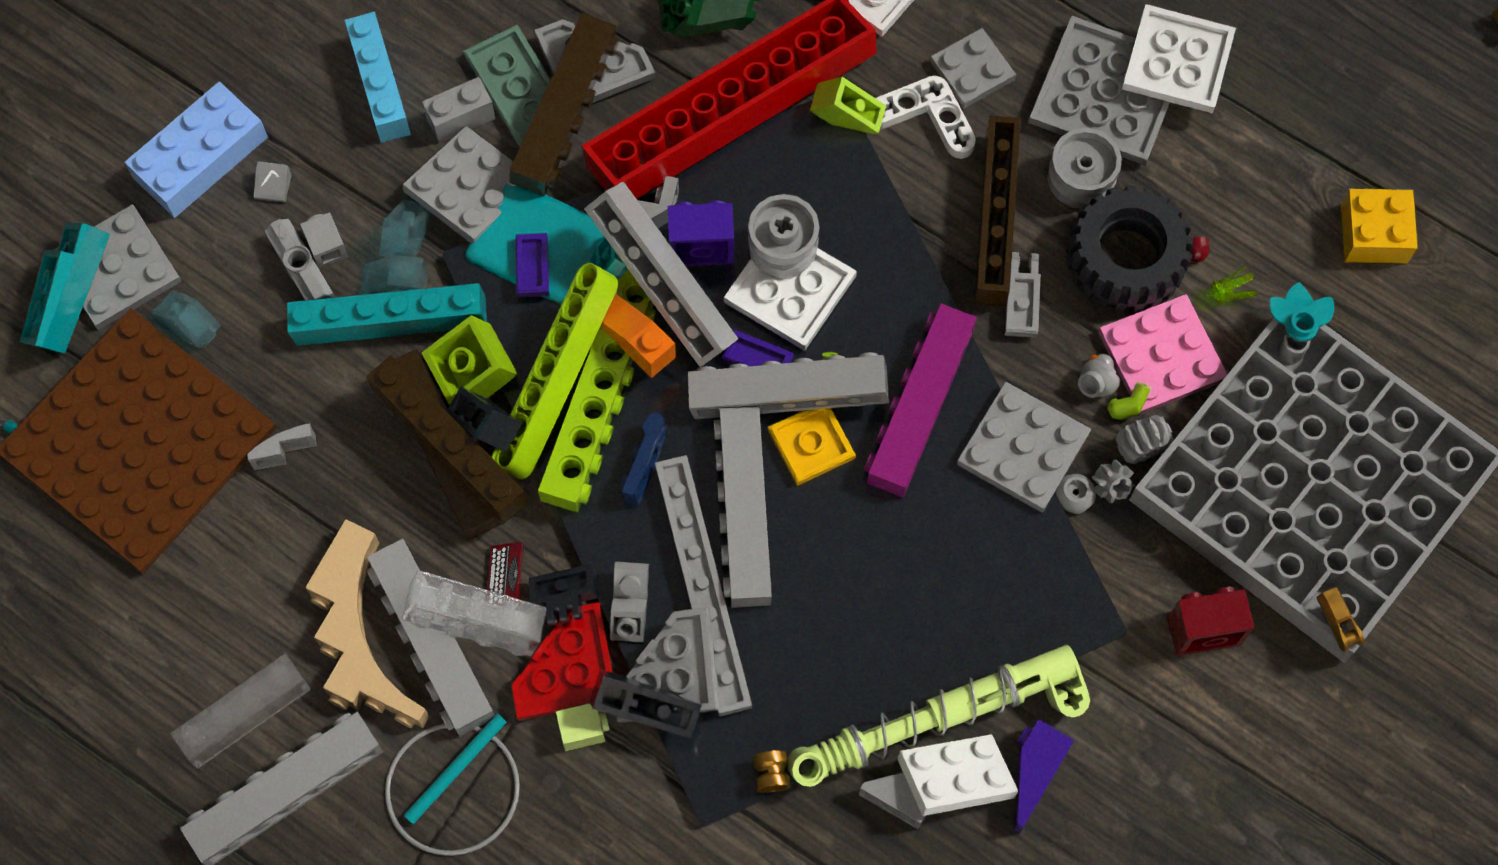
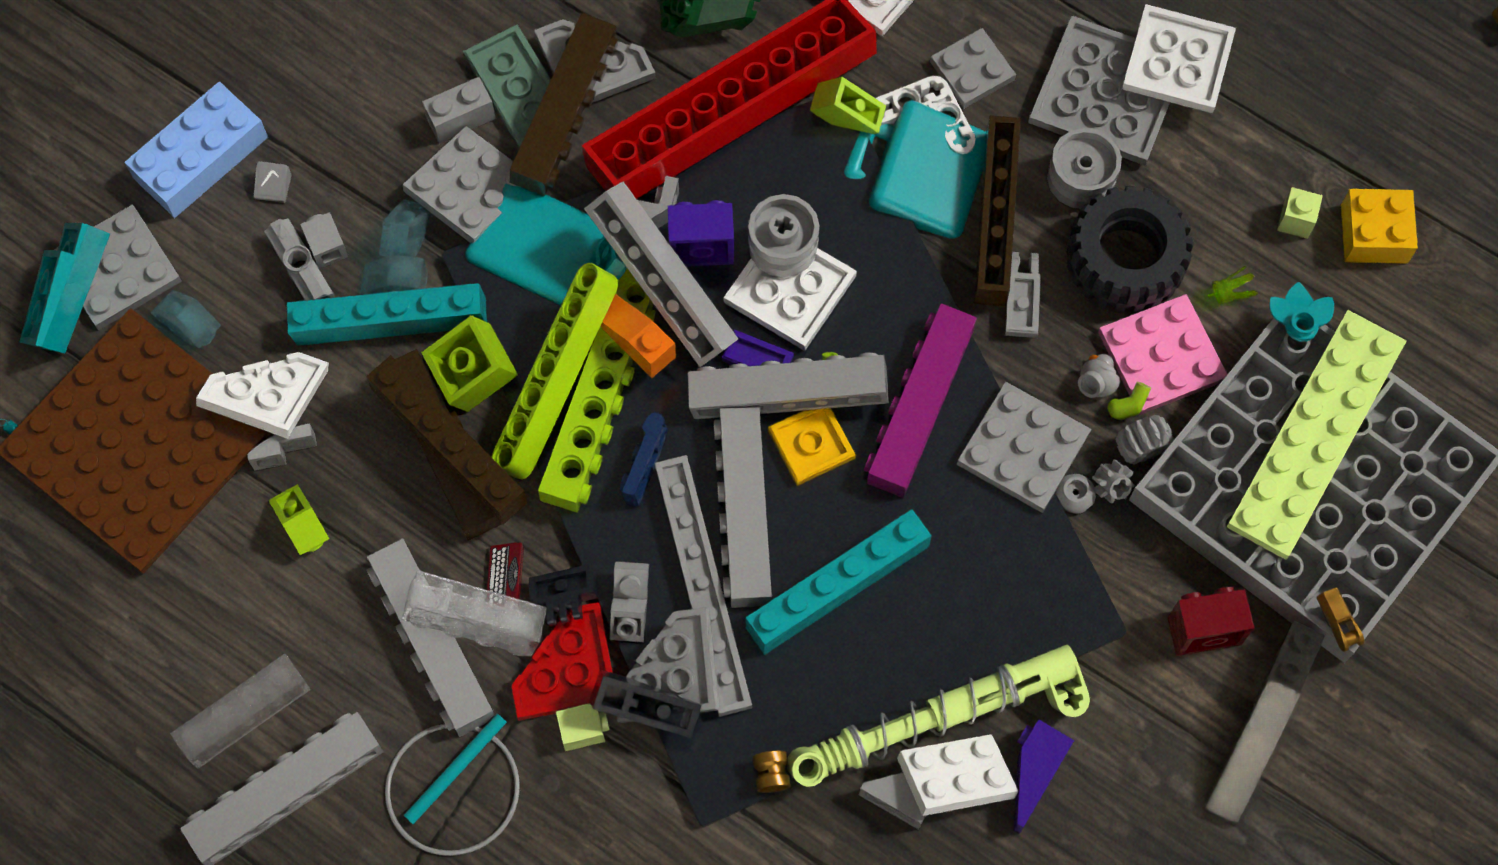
tan arch [306,519,430,728] -> none
medium azure brick [345,12,411,143] -> none
black brick [447,386,522,452] -> none
dark purple tile [515,233,550,298] -> none
dark red hinge [1191,237,1210,263] -> none
none -> white plate [196,352,329,439]
none -> lime slope [269,484,329,555]
none -> teal brick [746,509,932,655]
none -> teal piece [844,100,986,239]
none -> clear smoke brick [1204,620,1325,826]
none -> yellowish green plate [1227,310,1406,560]
none -> yellowish green brick [1277,187,1323,239]

